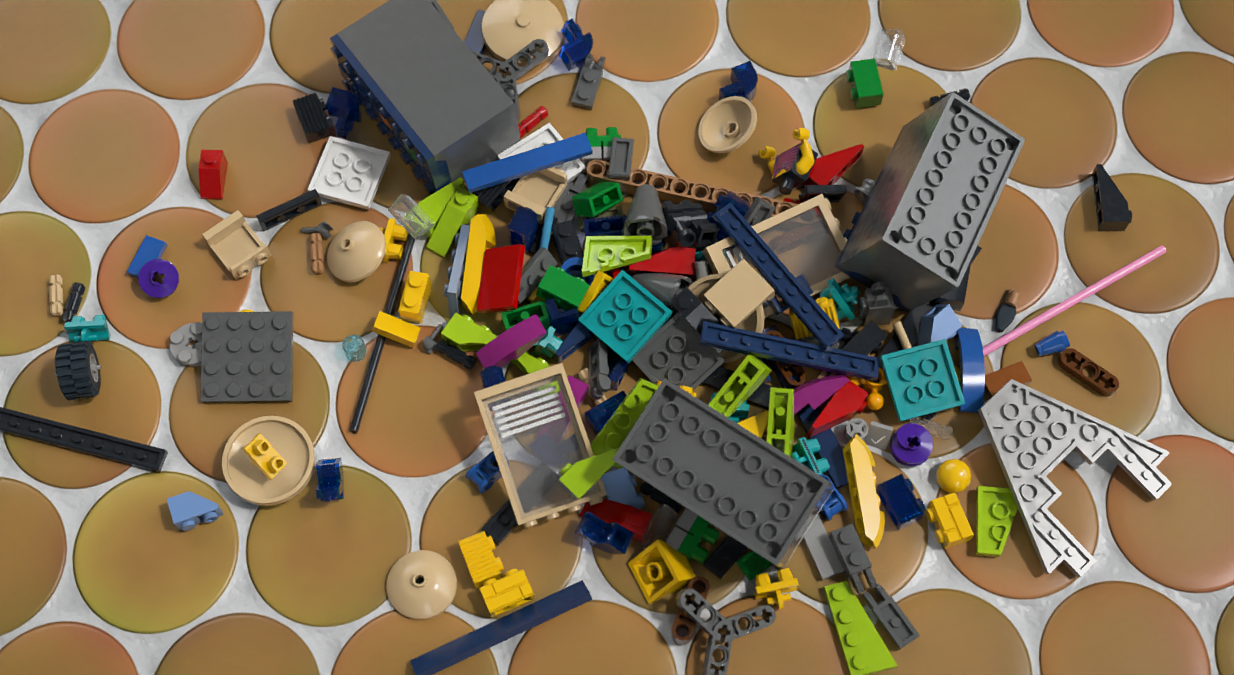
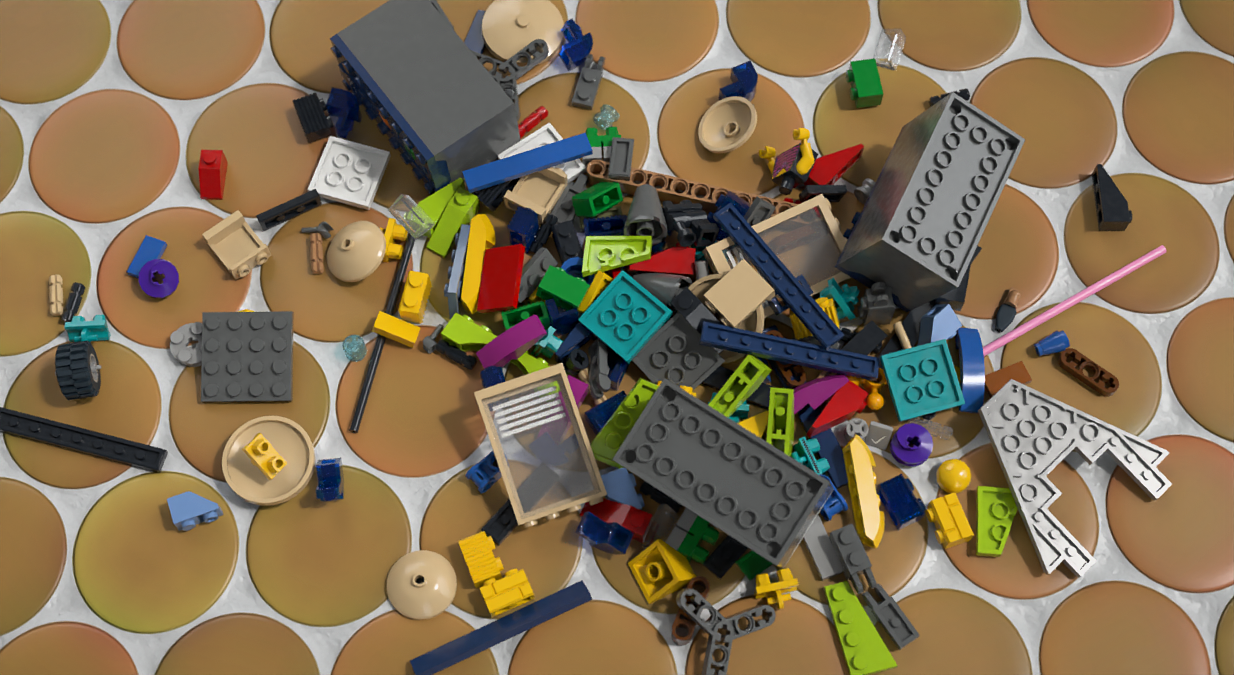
dark azure bar [539,206,555,250] -> none
lime slope [559,447,620,499] -> none
none -> black wheel [561,349,589,376]
none -> clear light blue wheel [593,104,620,131]

